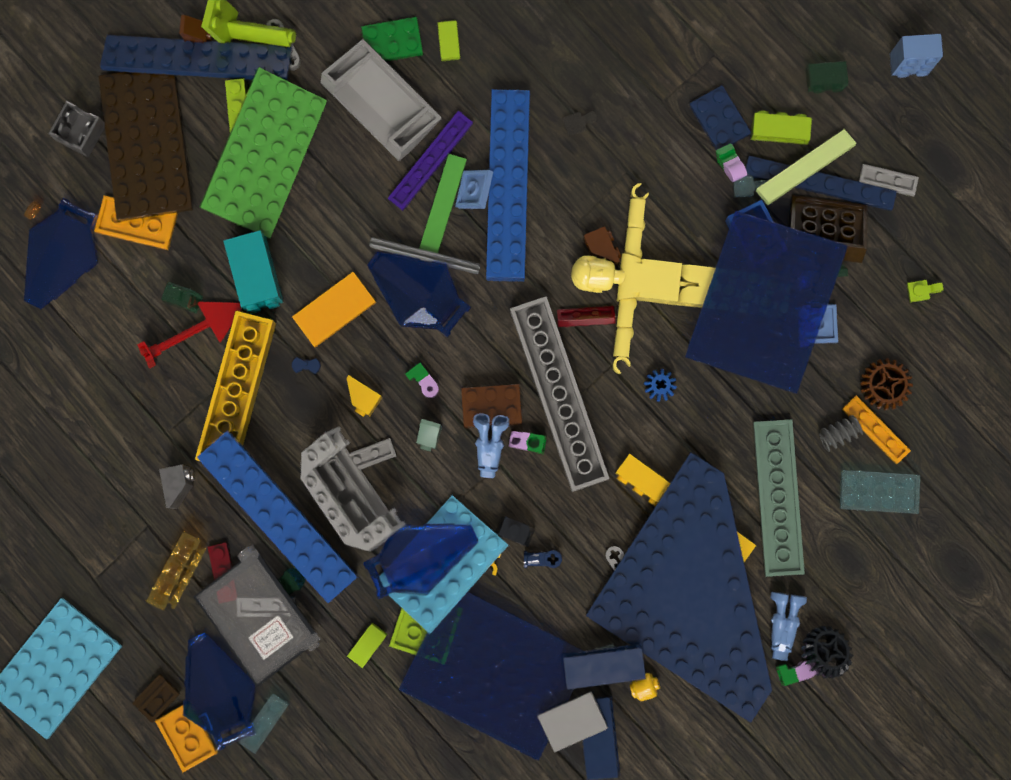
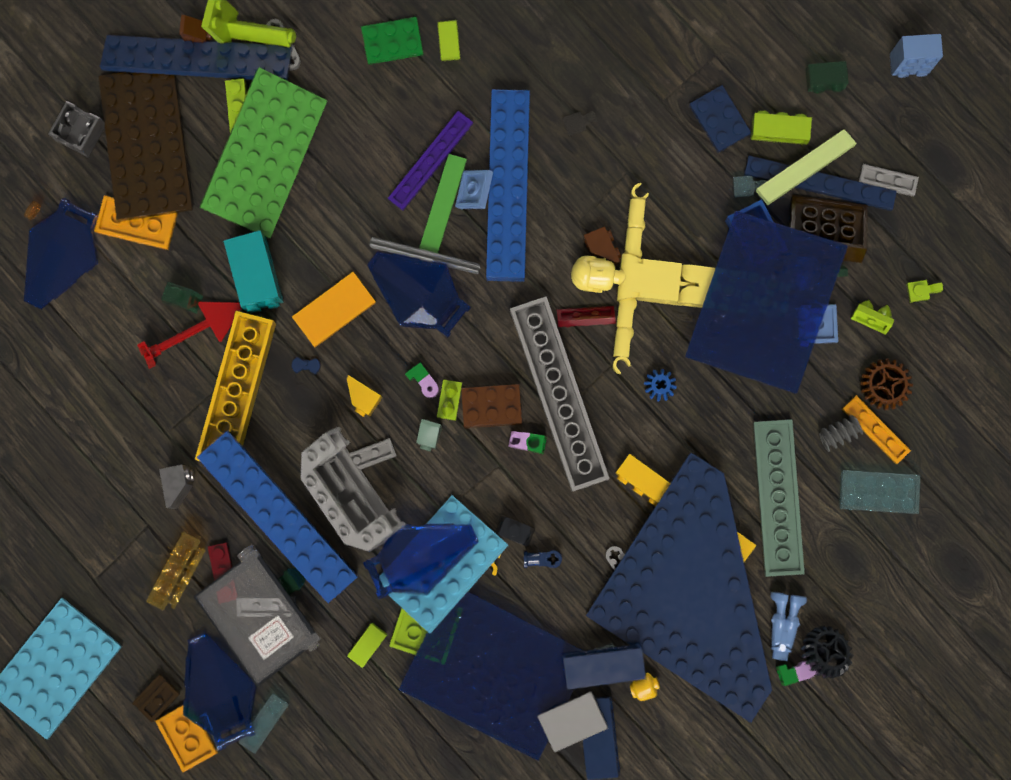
light grey slope [321,39,442,161] -> none
medium blue piece [473,414,510,478] -> none
leg [716,143,747,182] -> none
none -> lime tile [437,380,462,421]
none -> lime tile [851,300,894,335]

